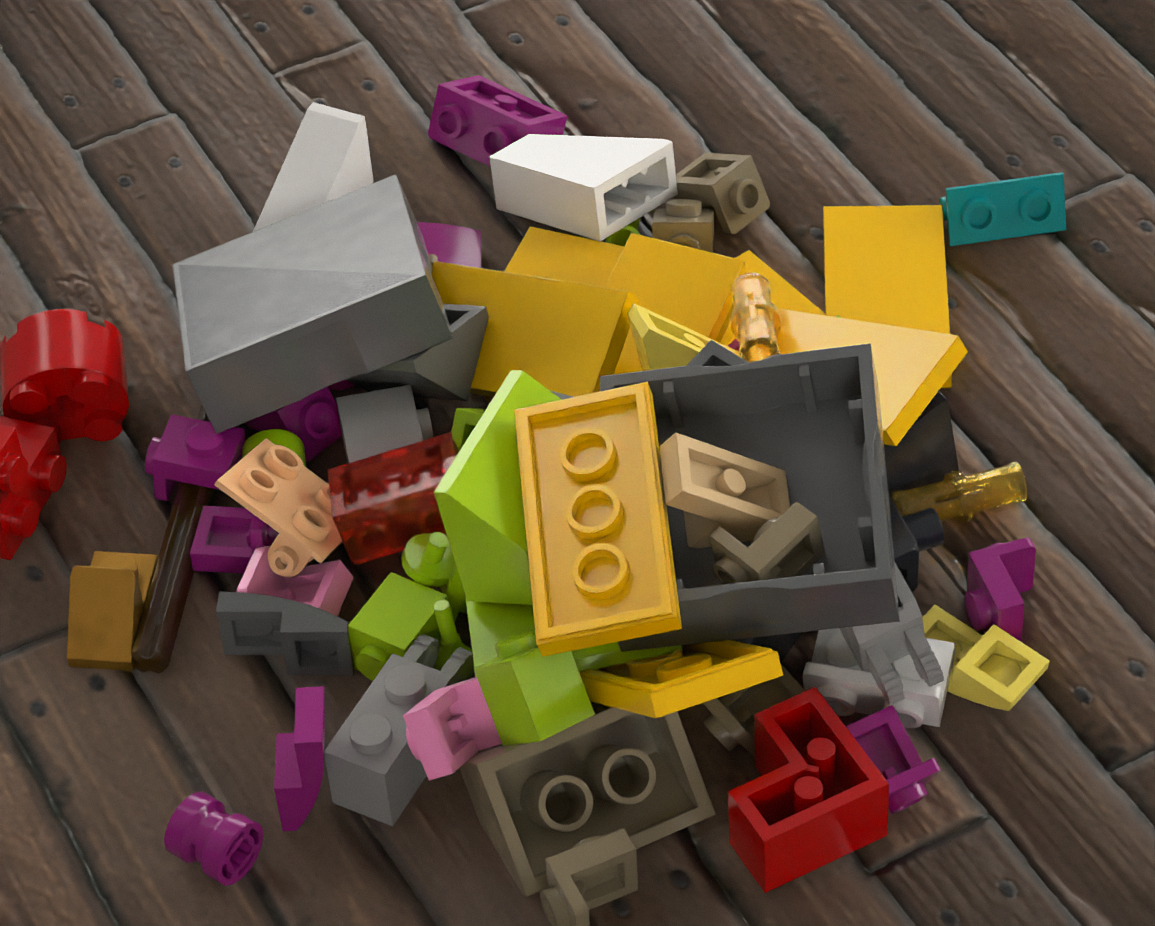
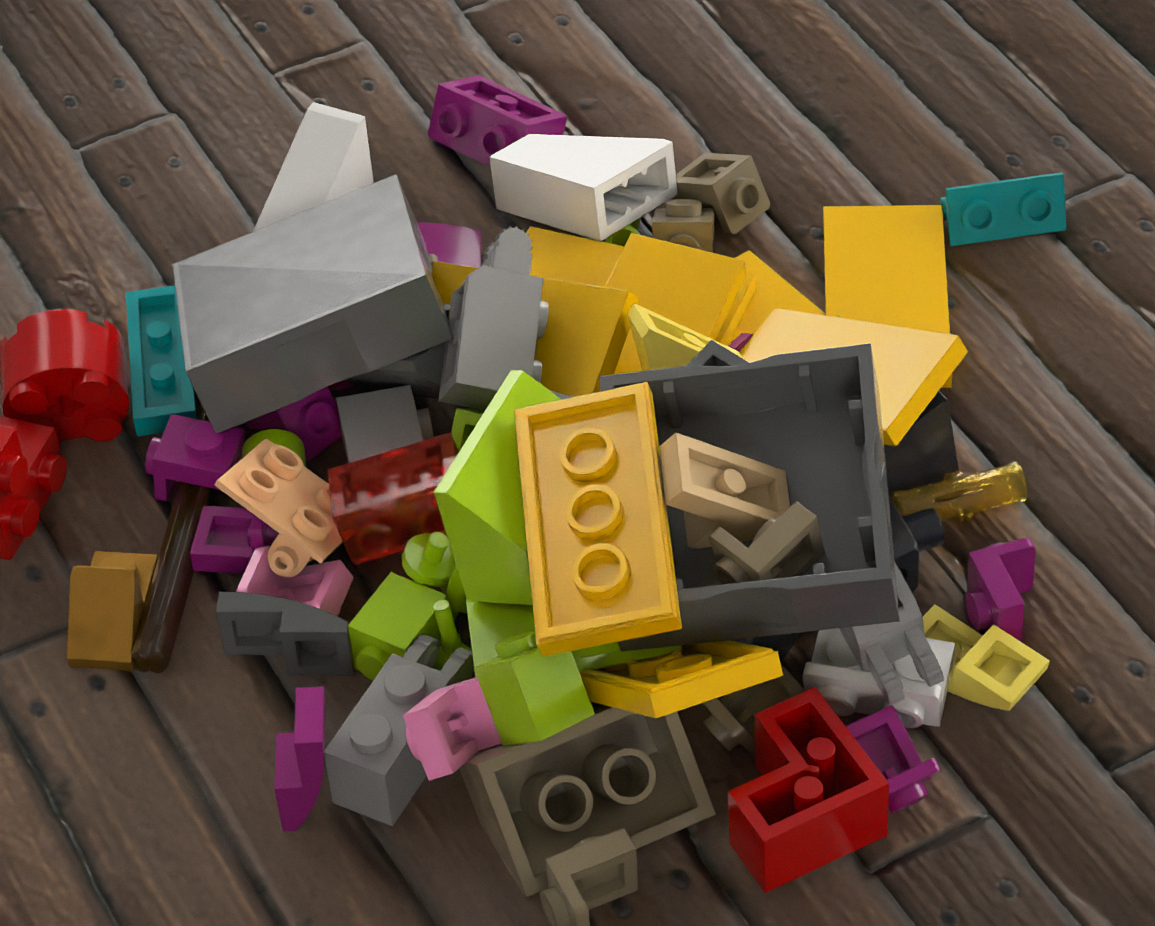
magenta wheel [164,791,264,886] -> none
clear yellow pin [730,273,781,363] -> none
none -> teal plate [125,285,198,436]
none -> light grey hinge [438,226,549,411]

